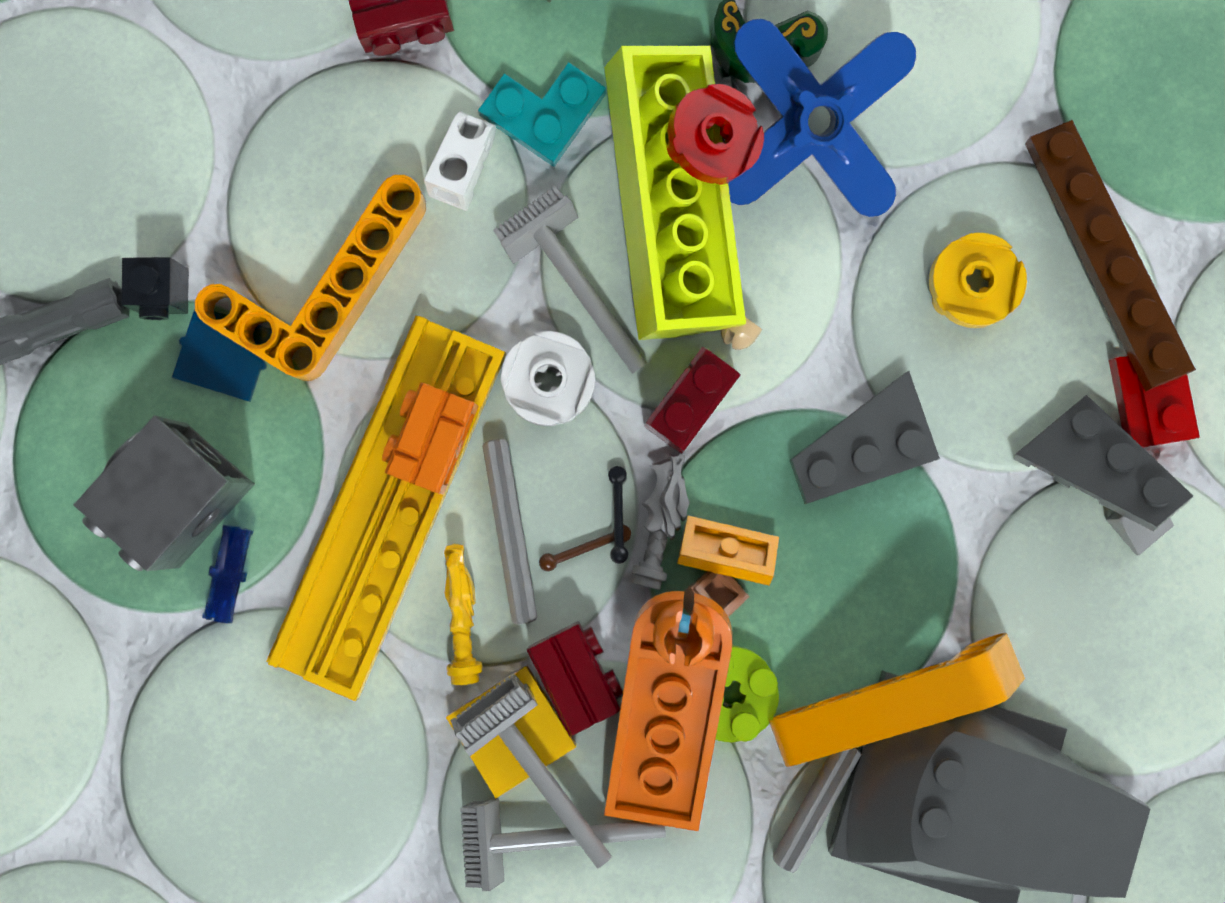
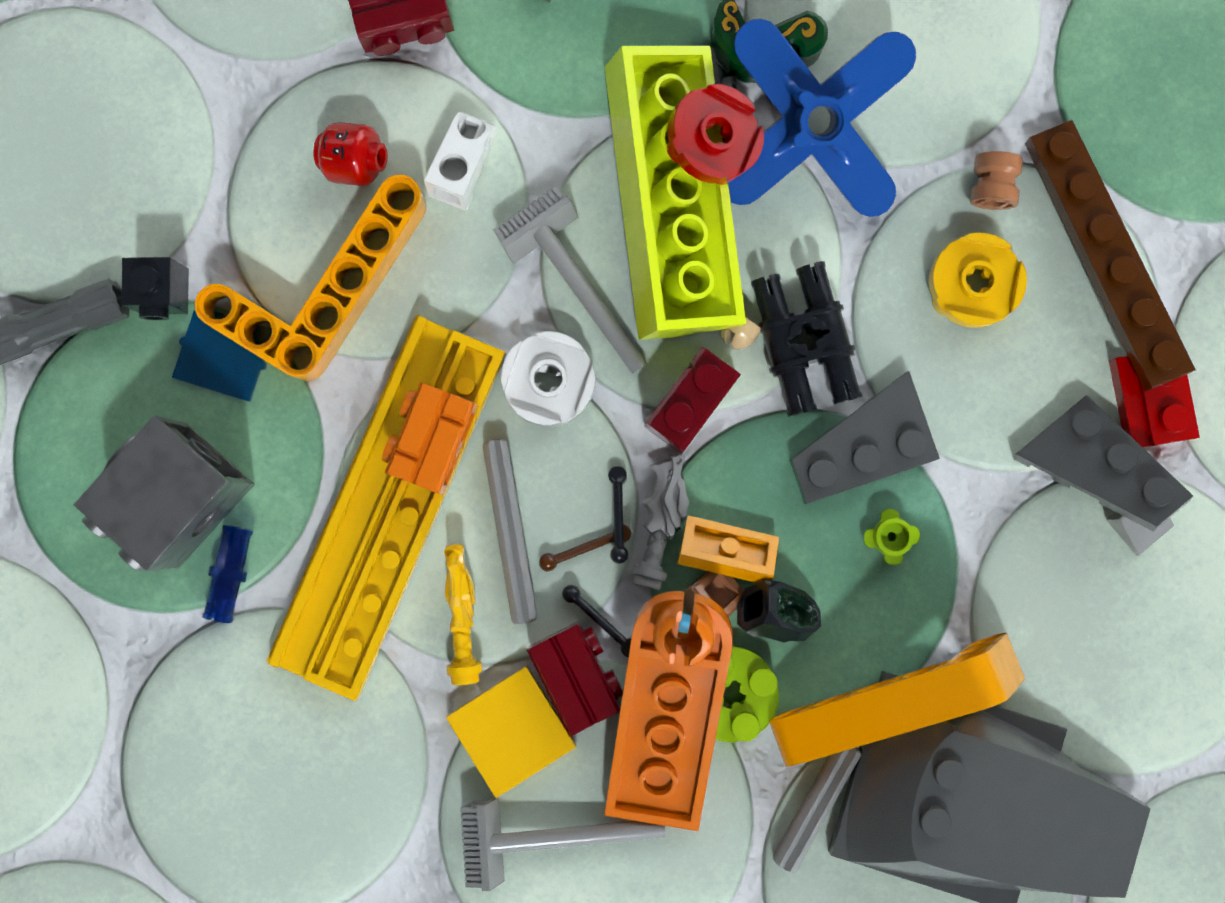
light grey piece [451,673,612,868] -> none
teal plate [478,62,606,167] -> none
none -> red head [313,122,388,186]
none -> black hinge [562,585,631,657]
none -> black rock [737,579,821,643]
none -> black pin [751,261,863,417]
none -> lime plate [863,509,920,565]
none -> nougat wheel [970,151,1023,210]

